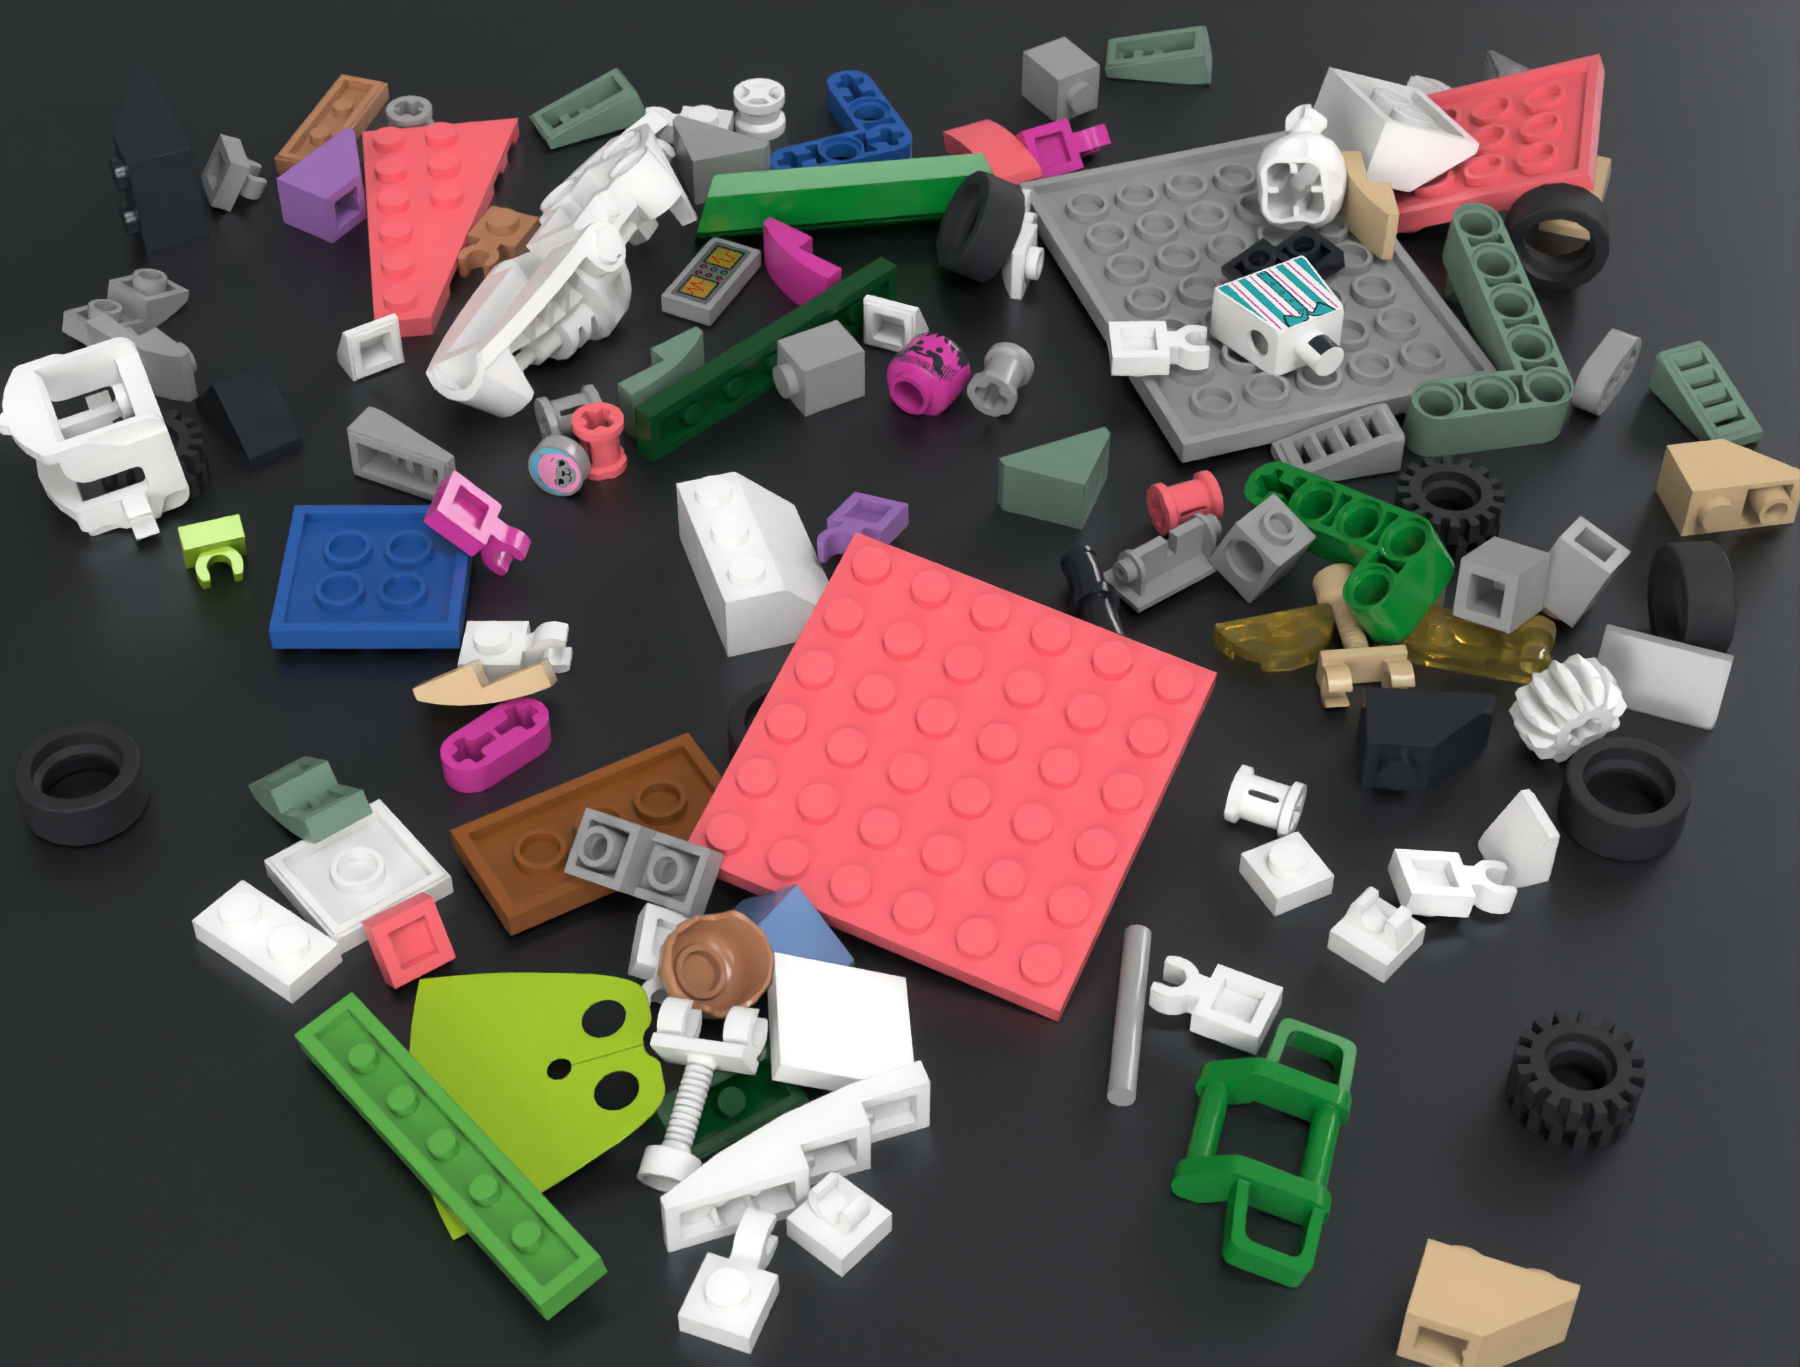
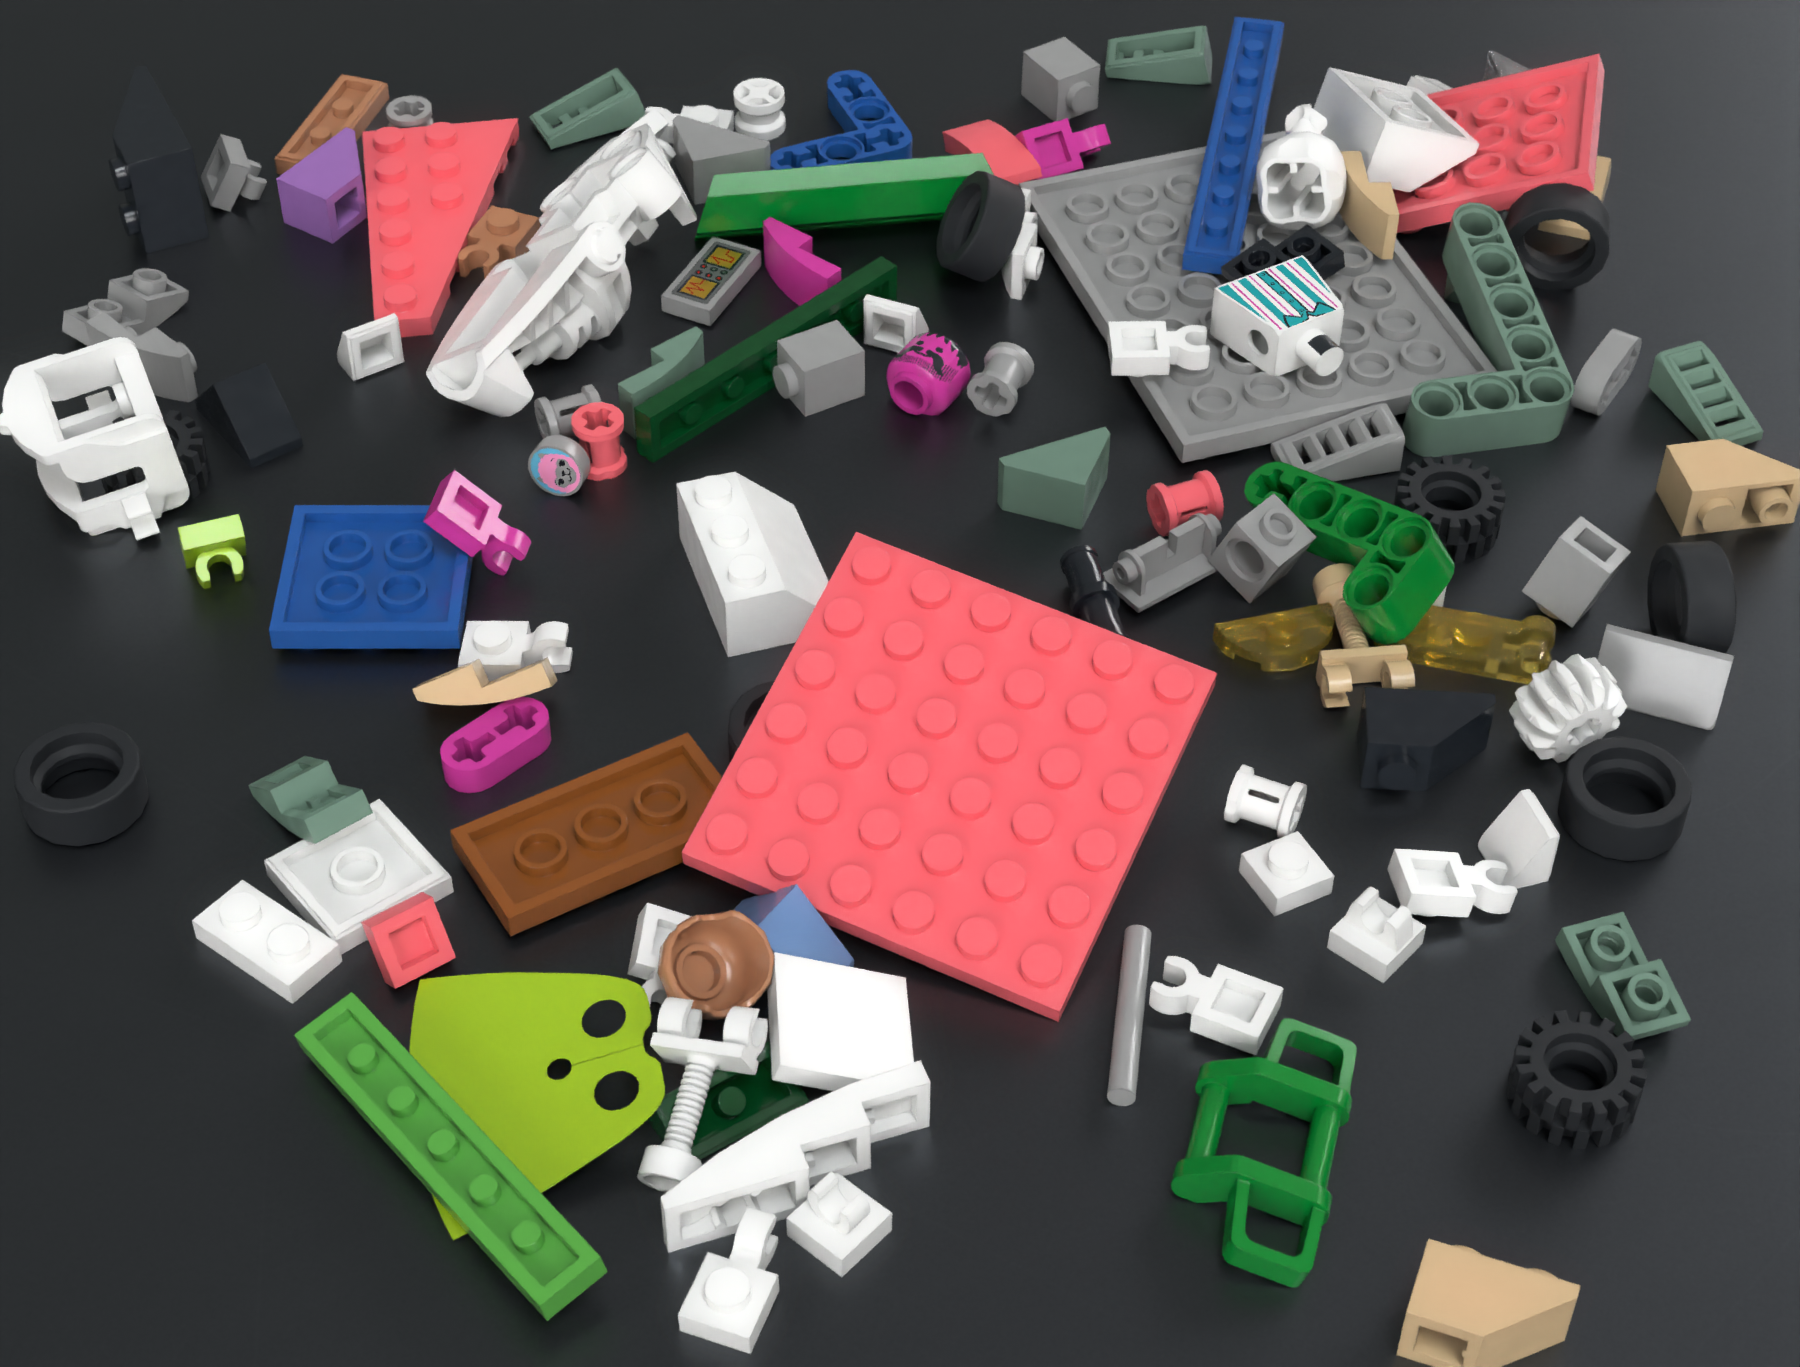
light grey slope [347,406,456,501] -> none
light grey slope [564,807,724,916] -> none
medium lavender plate [817,492,909,563] -> none
light grey brick [1452,536,1551,634] -> none
none -> blue tile [1182,17,1284,275]
none -> sand green slope [1555,912,1691,1040]

